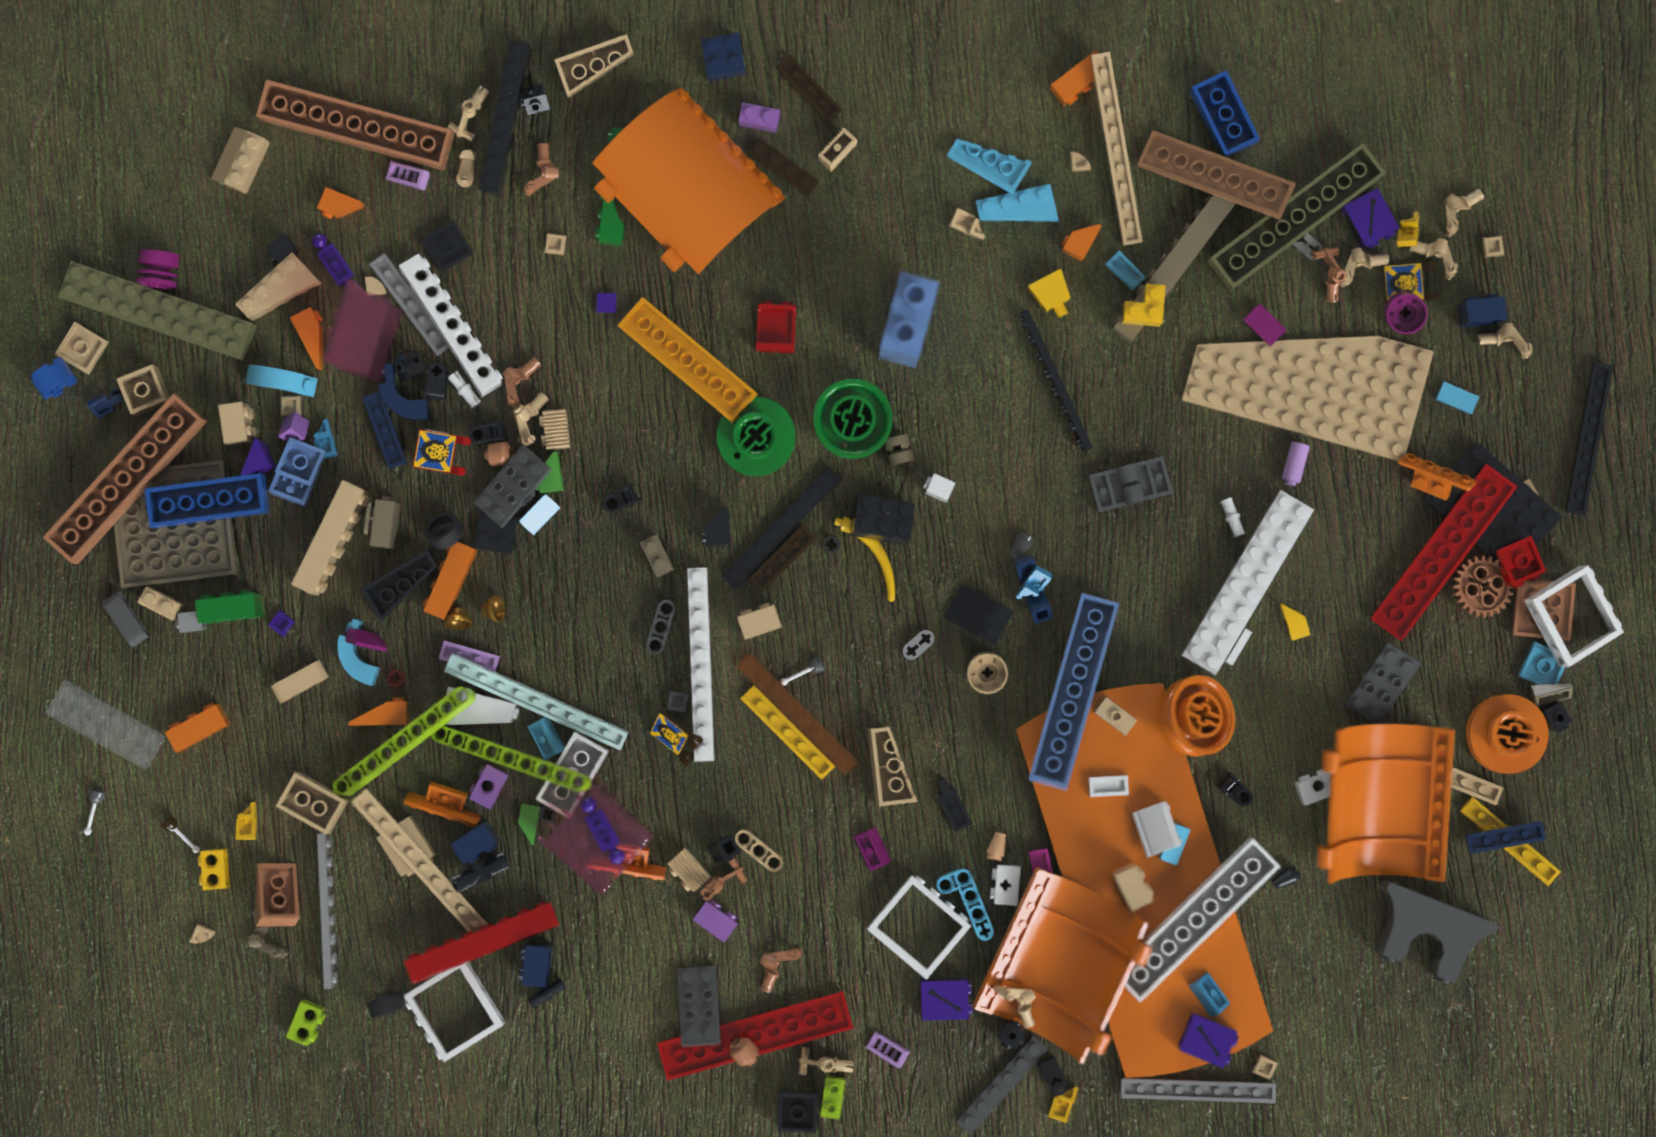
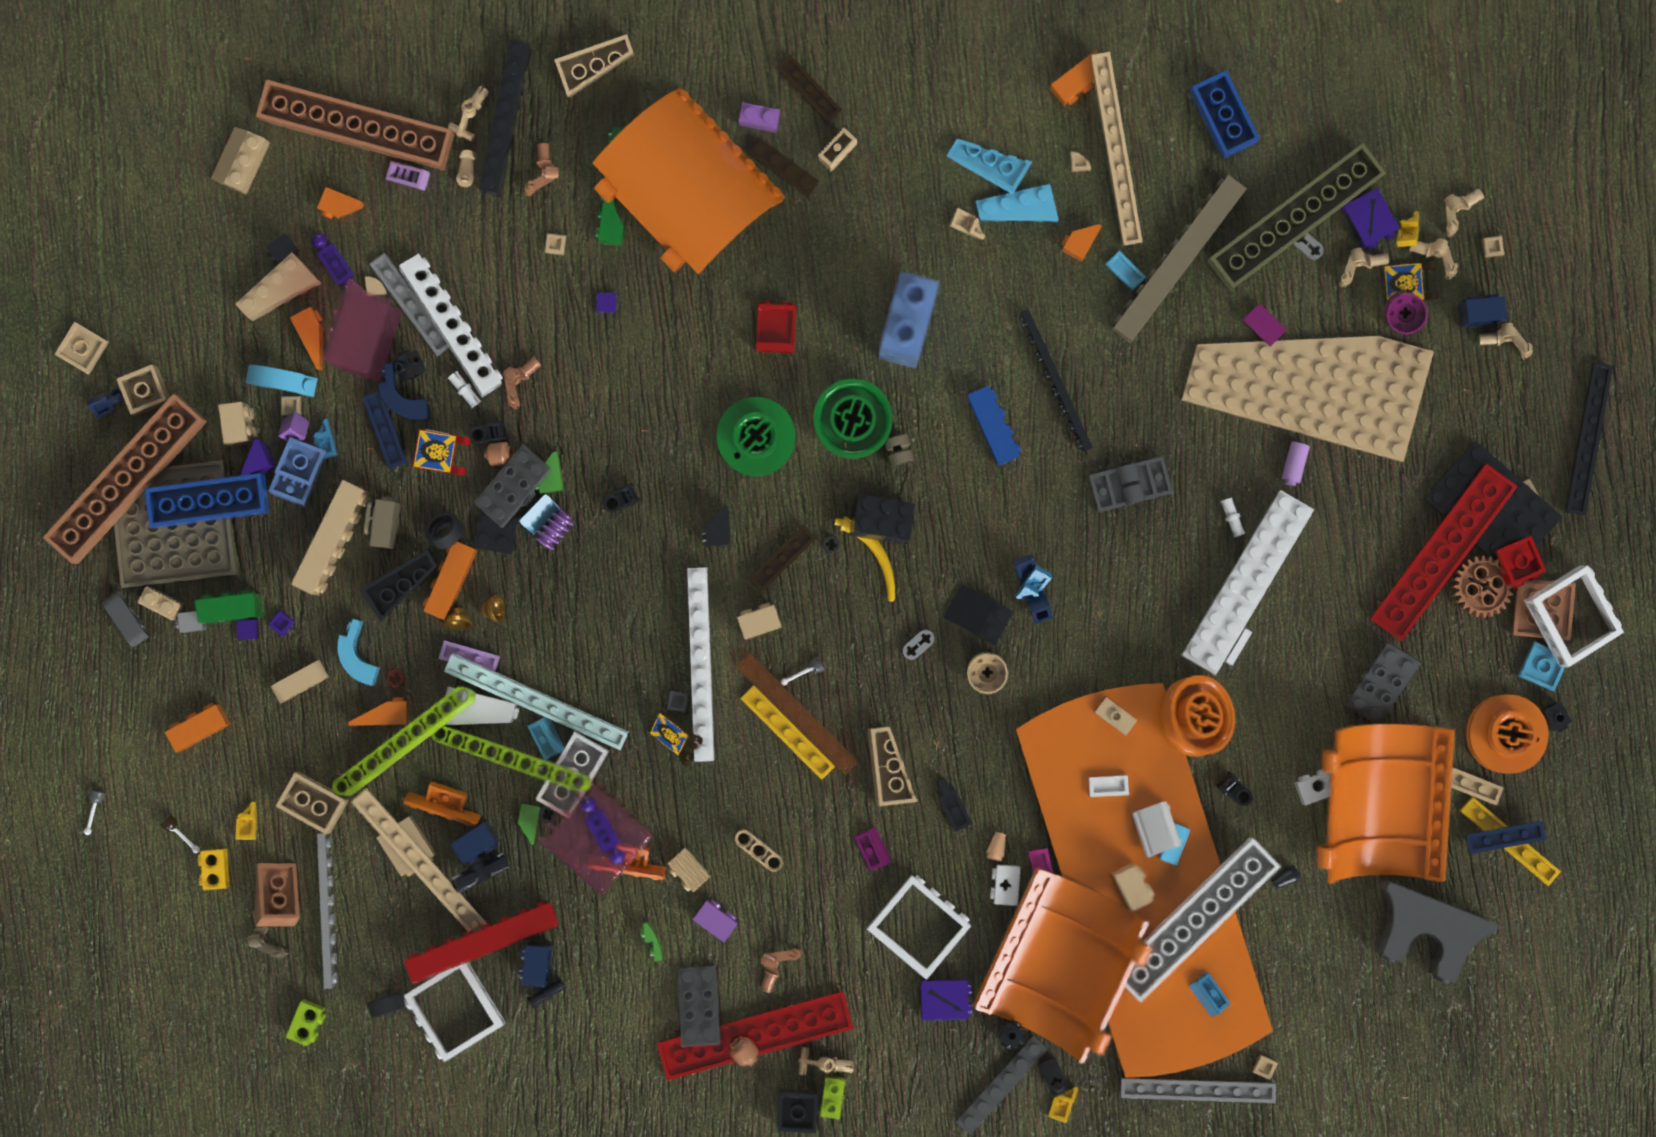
blue brick [30,357,78,400] -> none
clear plate [45,680,166,770] -> none
olive brick [58,261,257,362] -> none
magenta wheel [135,249,180,290] -> none
tan tile [189,924,216,944] -> none
magenta slope [345,628,388,652] -> none
black plate [421,220,474,273] -> none
black piece [425,362,448,400] -> none
medium lavender brick [469,764,509,809] -> none
tan pin [513,392,549,445] -> none
black brick [519,83,550,115] -> none
tan brick [539,409,571,451] -> none
light orange plate [617,297,758,423] -> none
dark tan brick [640,535,674,578] -> none
dark grey beam [646,600,676,654] -> none
dark blue brick [701,33,746,82] -> none
nougat pin [701,857,748,900] -> none
black brick [706,835,741,864] -> none
black plate [721,466,841,590] -> none
lavender slope [866,1031,910,1068] -> none
white brick [923,473,955,503] -> none
medium azure beam [936,868,994,941] -> none
tan pin [993,985,1036,1028] -> none
dark grey cone [1009,531,1034,559] -> none
yellow torso [1027,269,1070,318] -> none
medium blue brick [1029,593,1119,791] -> none
yellow brick [1121,284,1166,327] -> none
medium nougat plate [1137,130,1295,220] -> none
dark purple brick [1177,1012,1239,1068] -> none
yellow slope [1280,603,1310,641] -> none
nougat pin [1312,247,1346,302] -> none
orange bracket [1398,453,1476,500] -> none
medium azure tile [1435,382,1479,415] -> none
dark tan slope [1529,684,1573,707] -> none
none -> dark purple tile [237,620,258,639]
none -> medium lavender piece [534,507,574,550]
none -> bright green slope [640,921,663,961]
none -> blue brick [967,386,1021,466]

